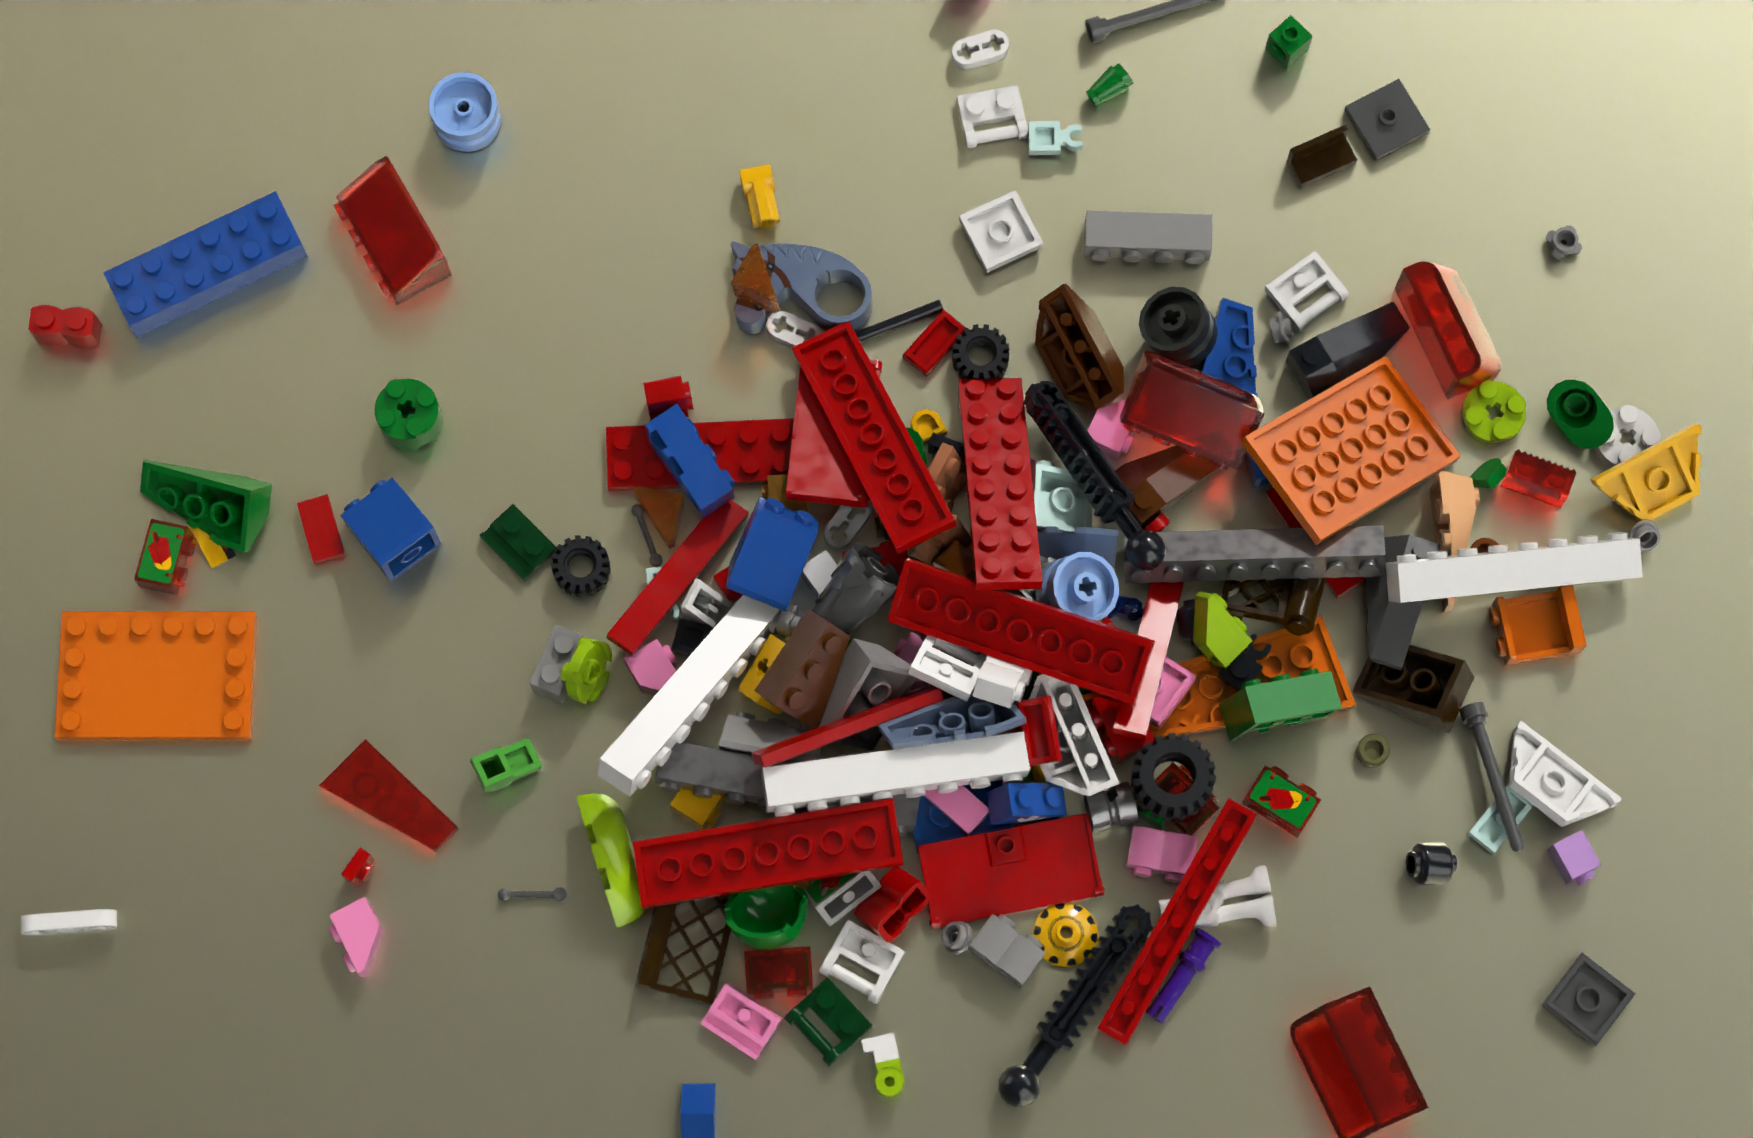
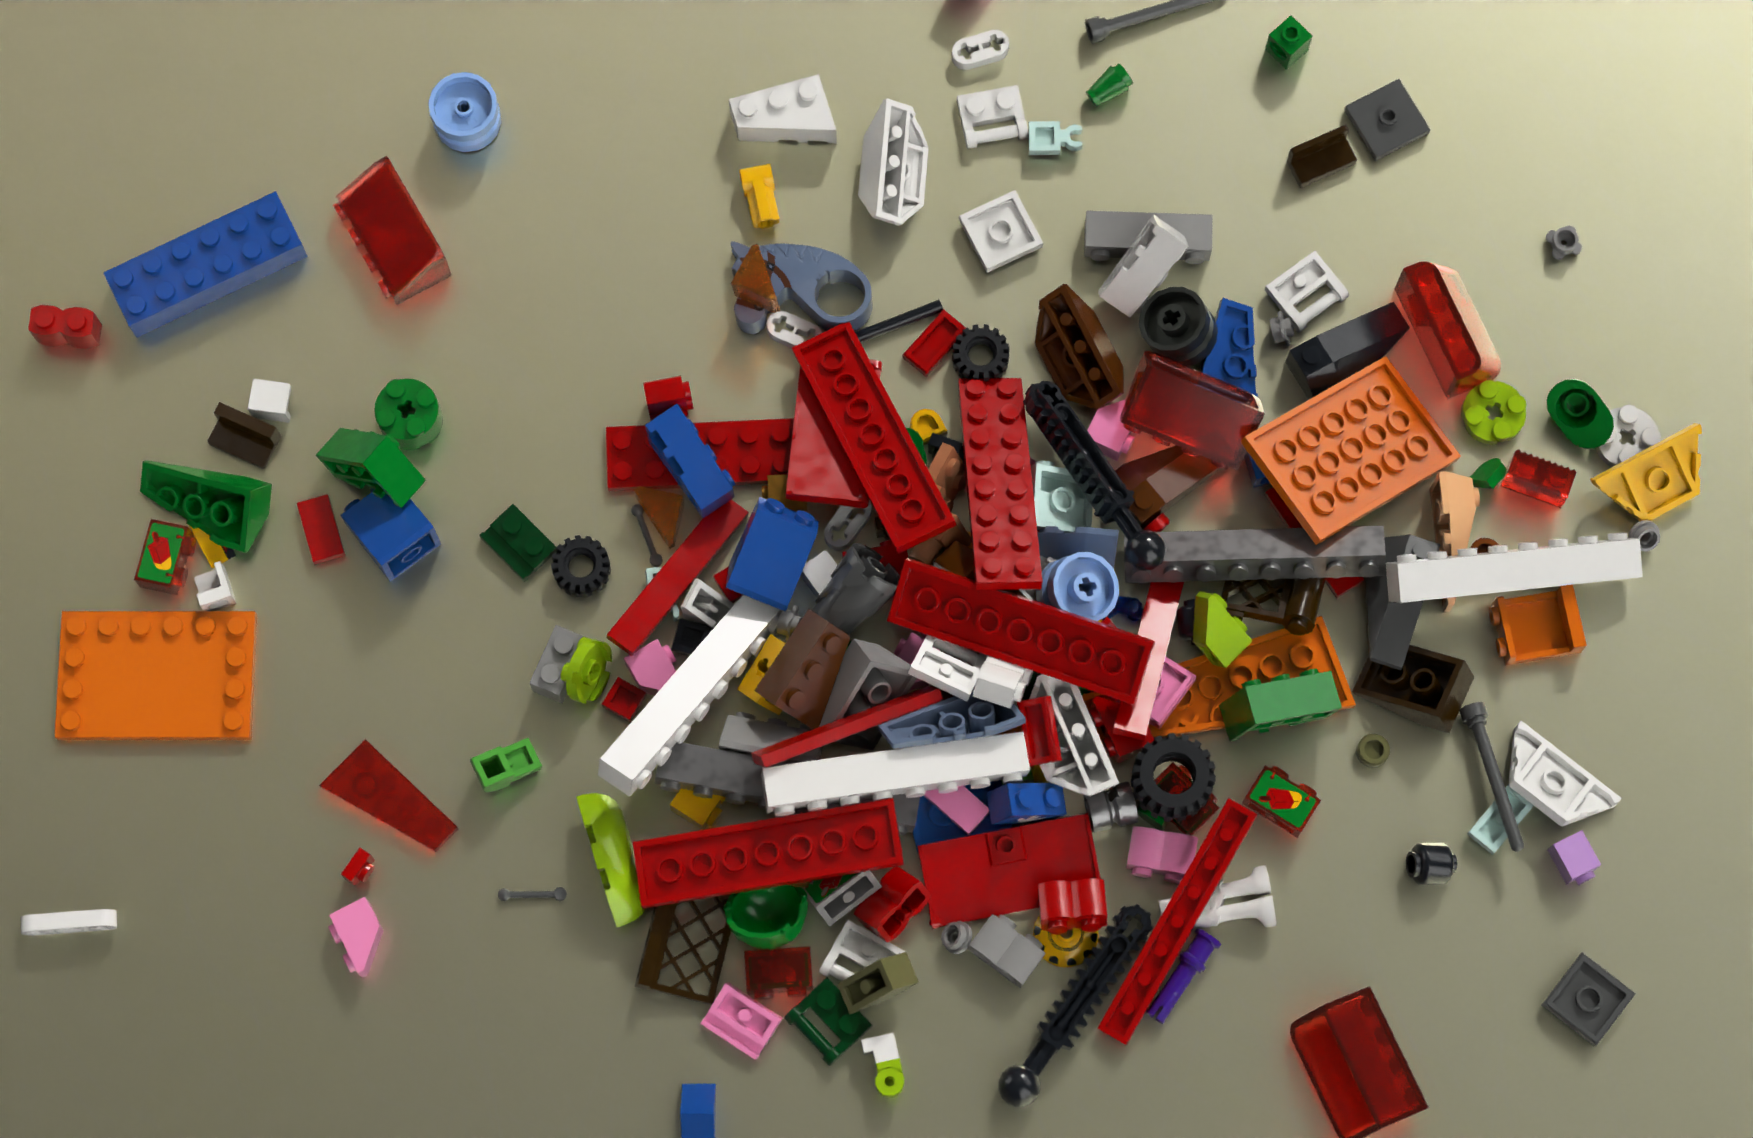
black plate [1217,634,1271,691] -> none
none -> white panel [194,561,236,611]
none -> dark brown panel [208,402,281,468]
none -> white panel [247,379,291,423]
none -> green wedge [316,428,426,508]
none -> red plate [602,677,647,722]
none -> white wedge [729,74,837,144]
none -> olive slope [837,952,919,1014]
none -> white wedge [858,98,929,226]
none -> red brick [1038,879,1107,934]
none -> white wedge [1098,214,1188,318]

